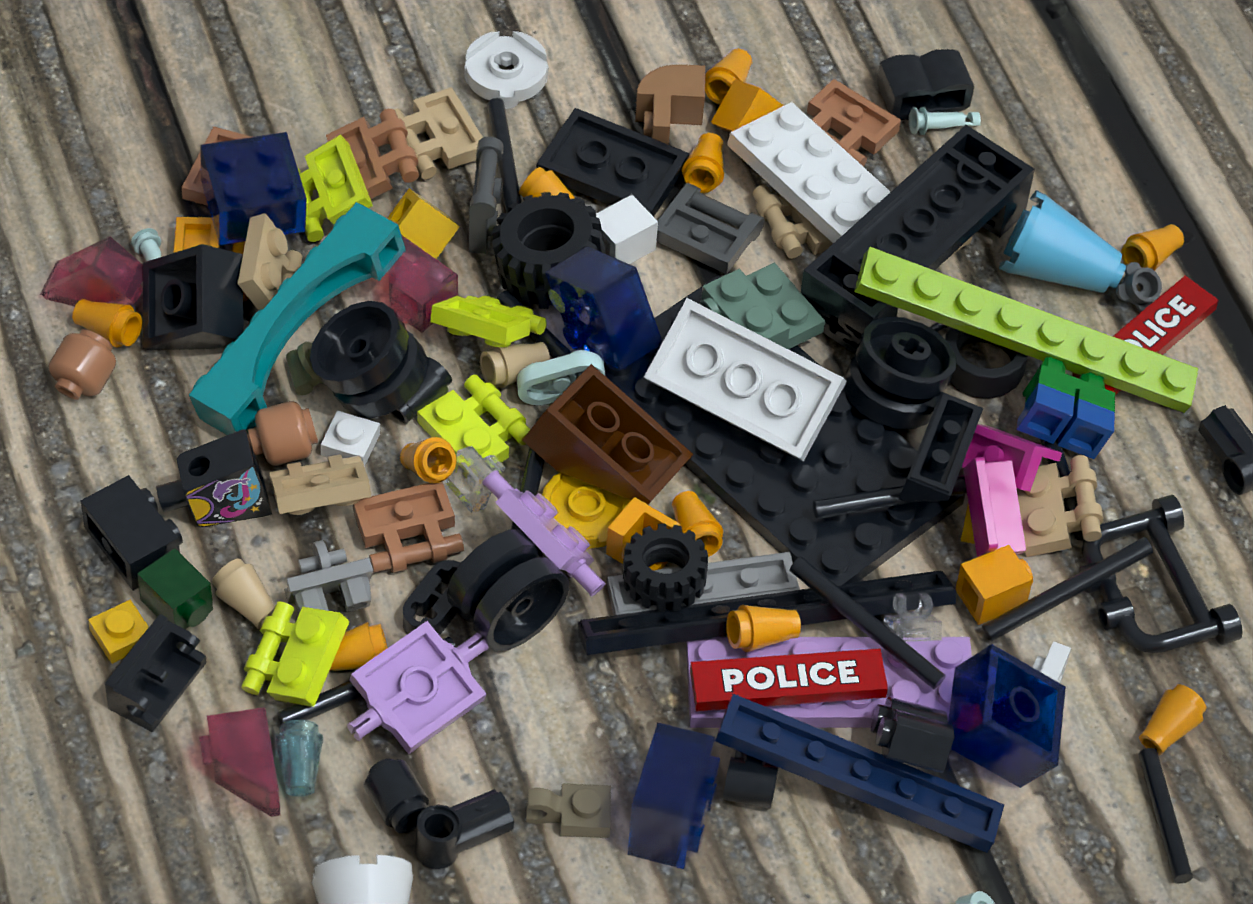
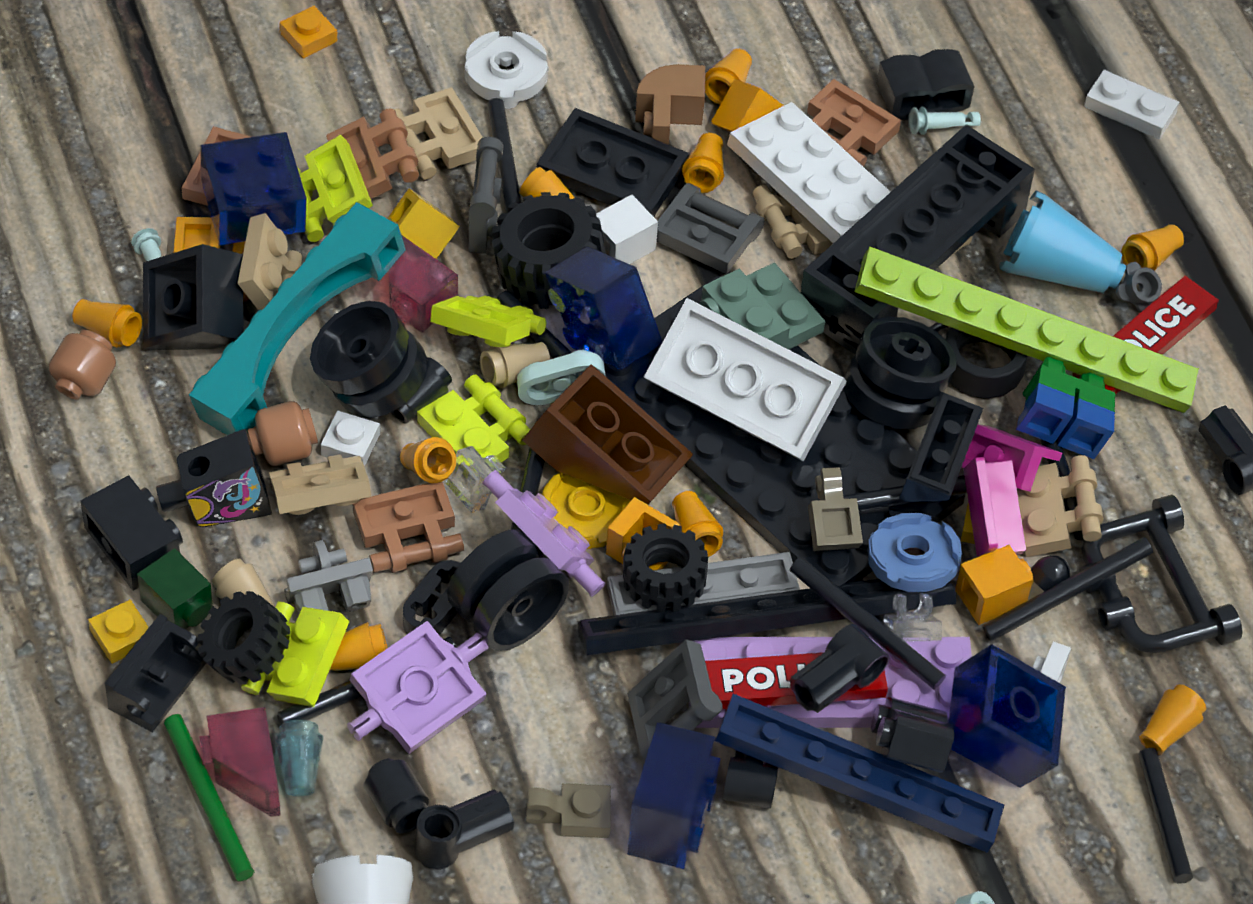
clear pink slope [40,236,143,307] -> none
olive plate [286,342,323,395] -> none
light orange cone [726,605,801,653] -> none
none -> green bar [164,714,254,881]
none -> black tyre [197,591,290,685]
none -> light orange plate [279,5,338,58]
none -> dark grey plate [627,639,722,767]
none -> black piece [790,624,889,713]
none -> dark tan plate [808,468,863,551]
none -> medium blue tile [867,513,962,592]
none -> black hinge [1030,555,1070,591]
none -> white plate [1084,70,1179,140]

